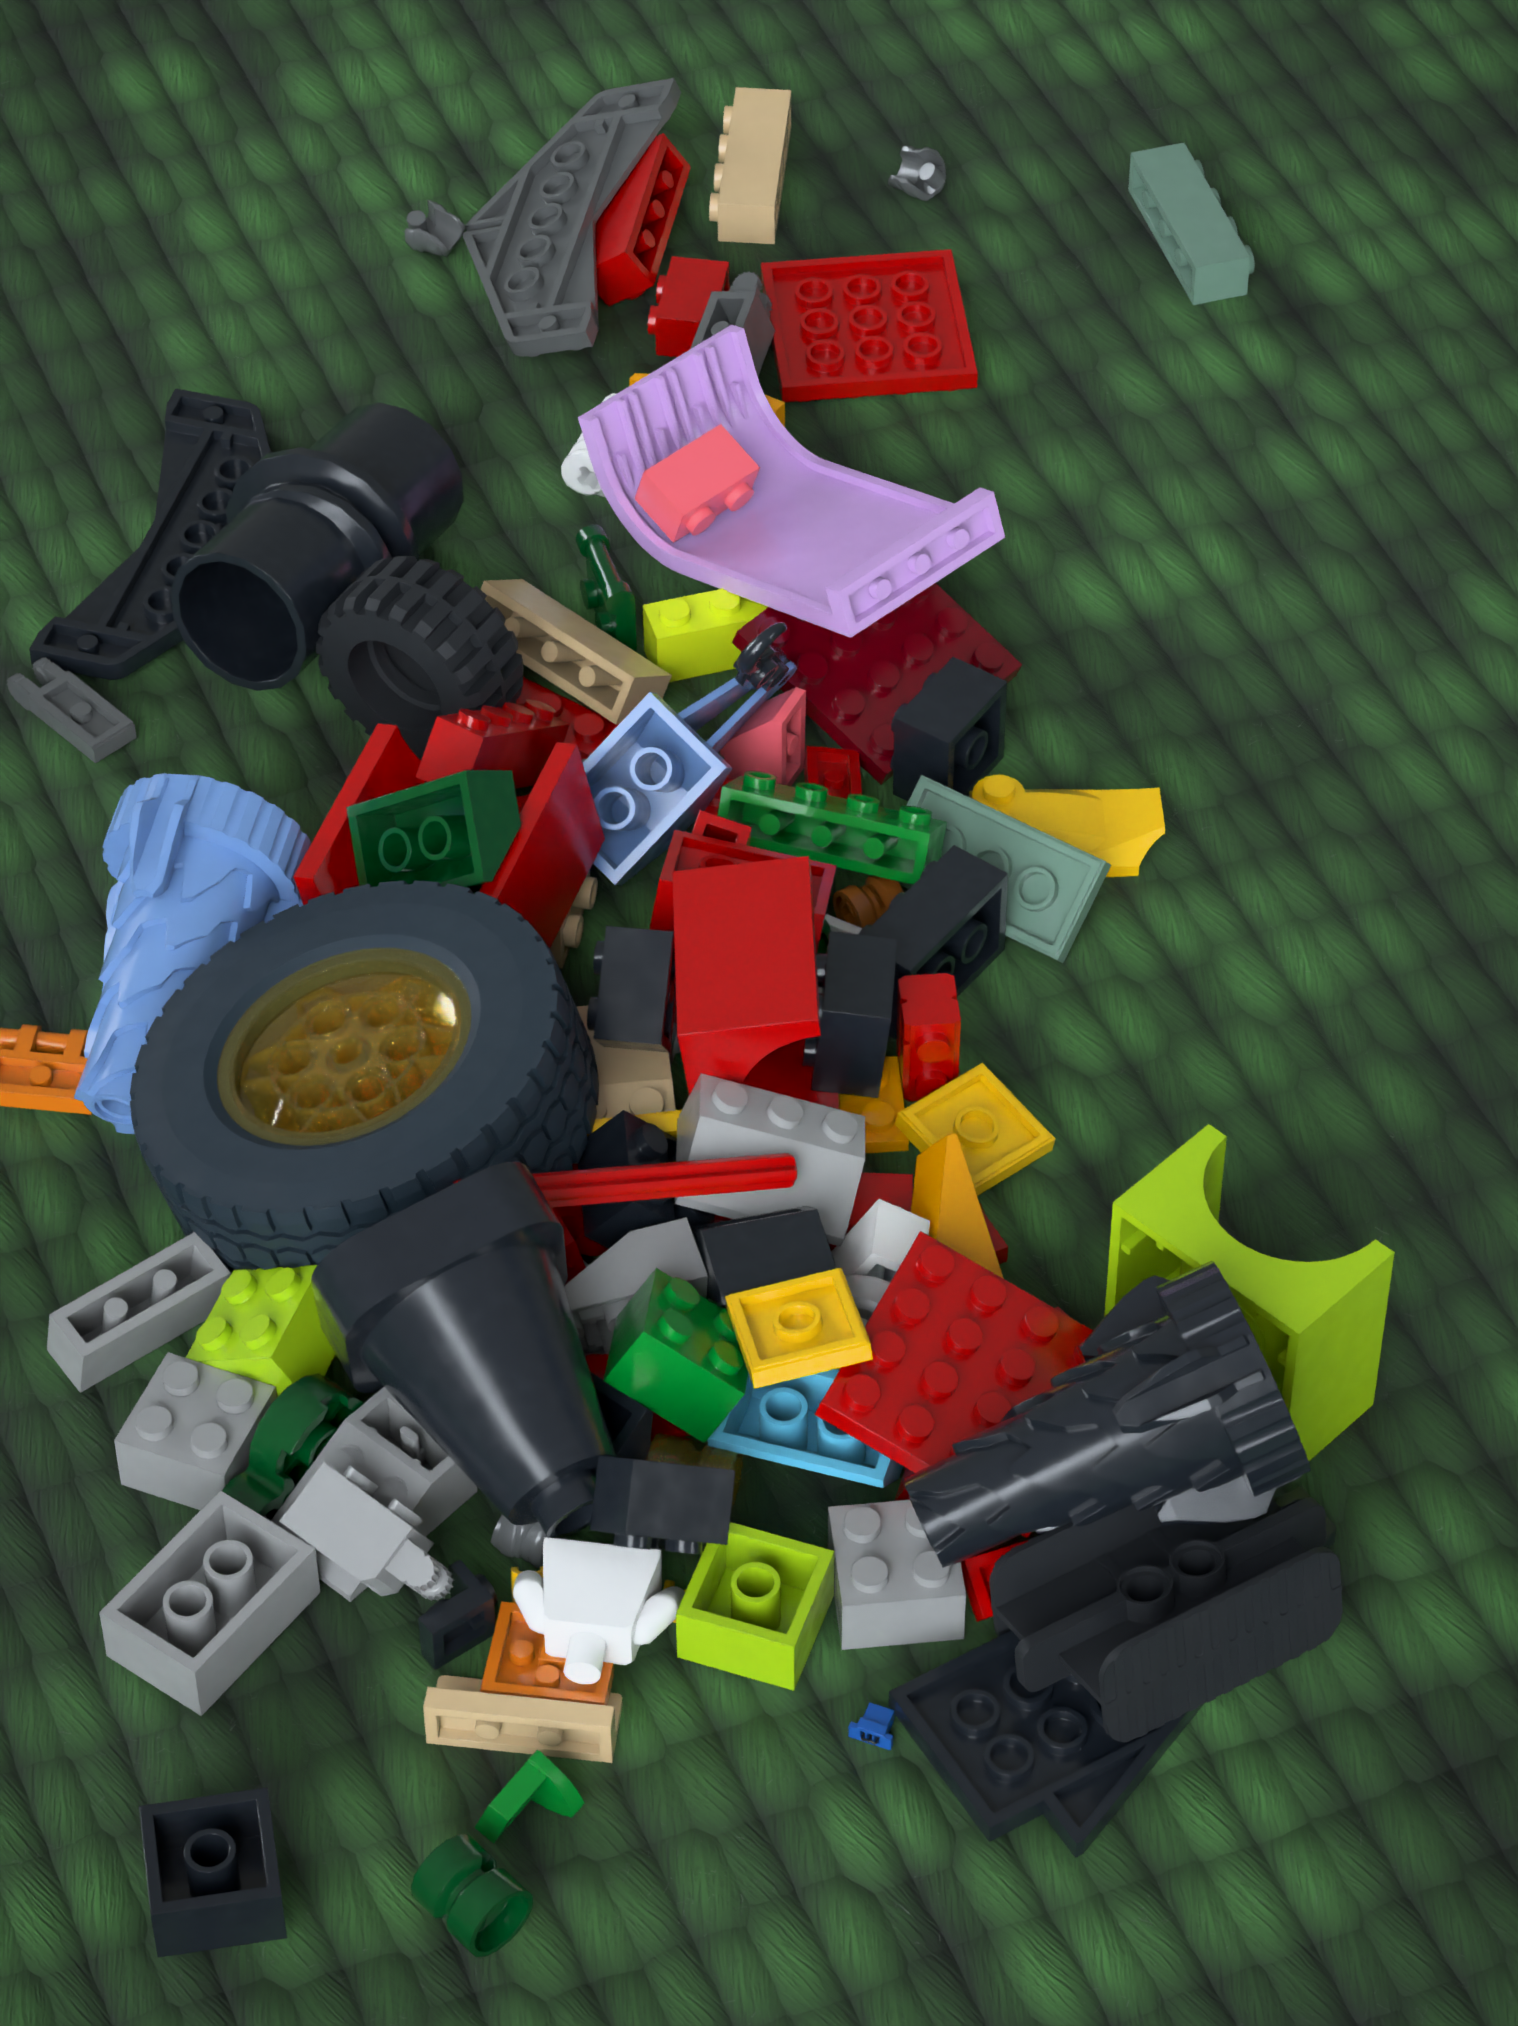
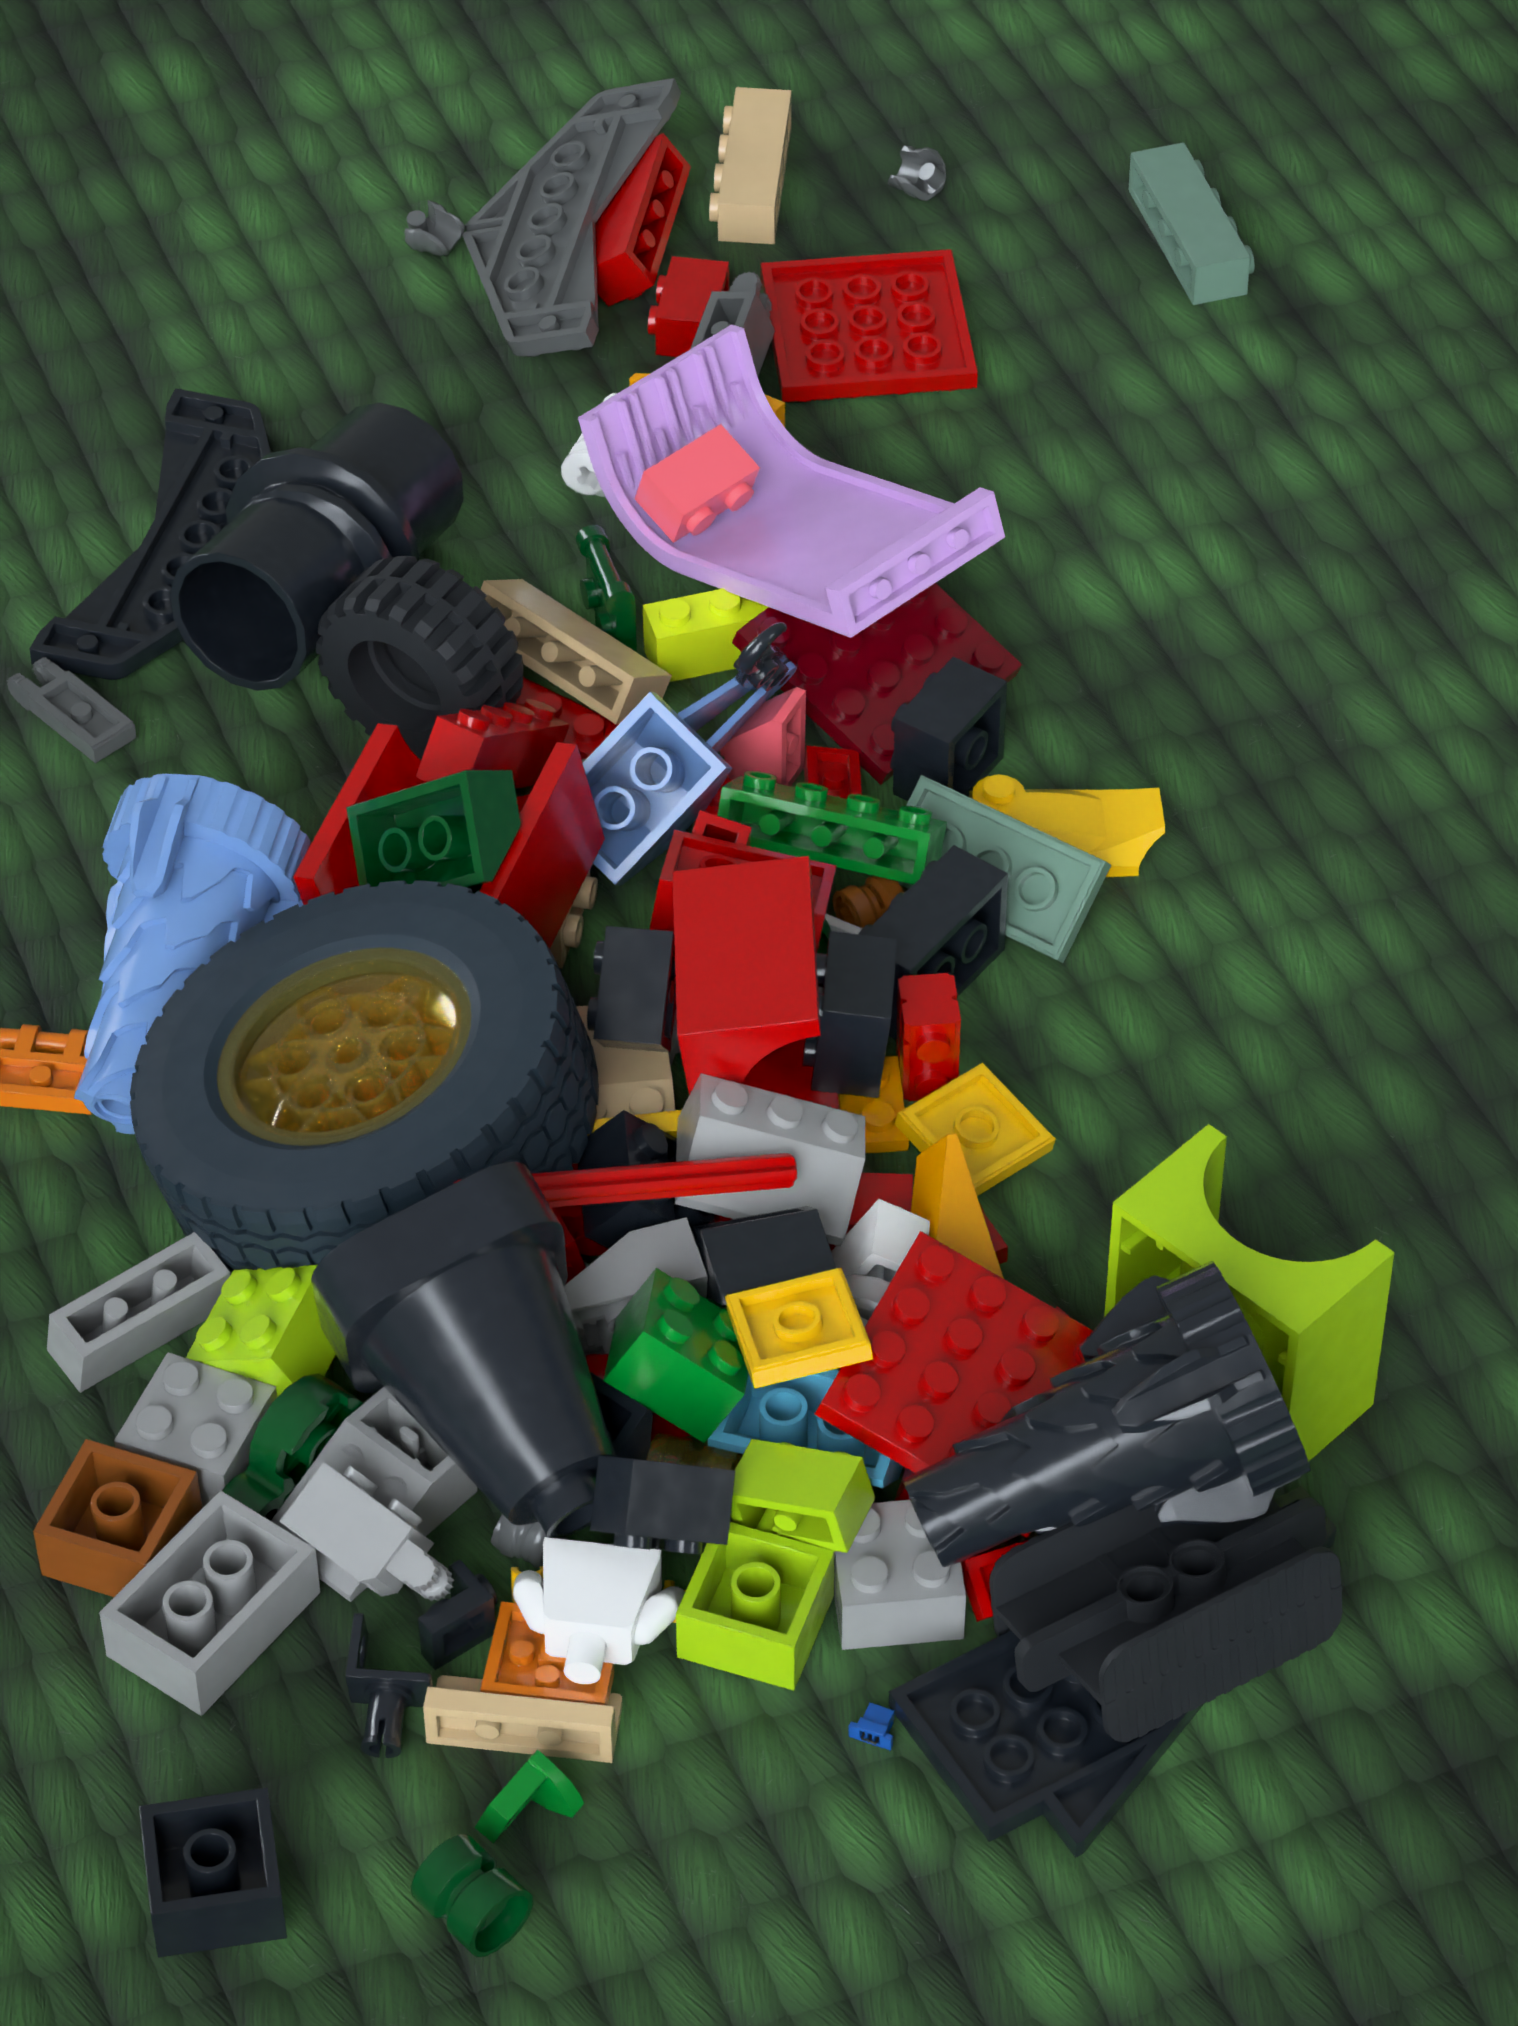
none -> dark orange brick [33,1439,202,1597]
none -> black bracket [346,1613,433,1758]
none -> lime brick [731,1439,875,1553]

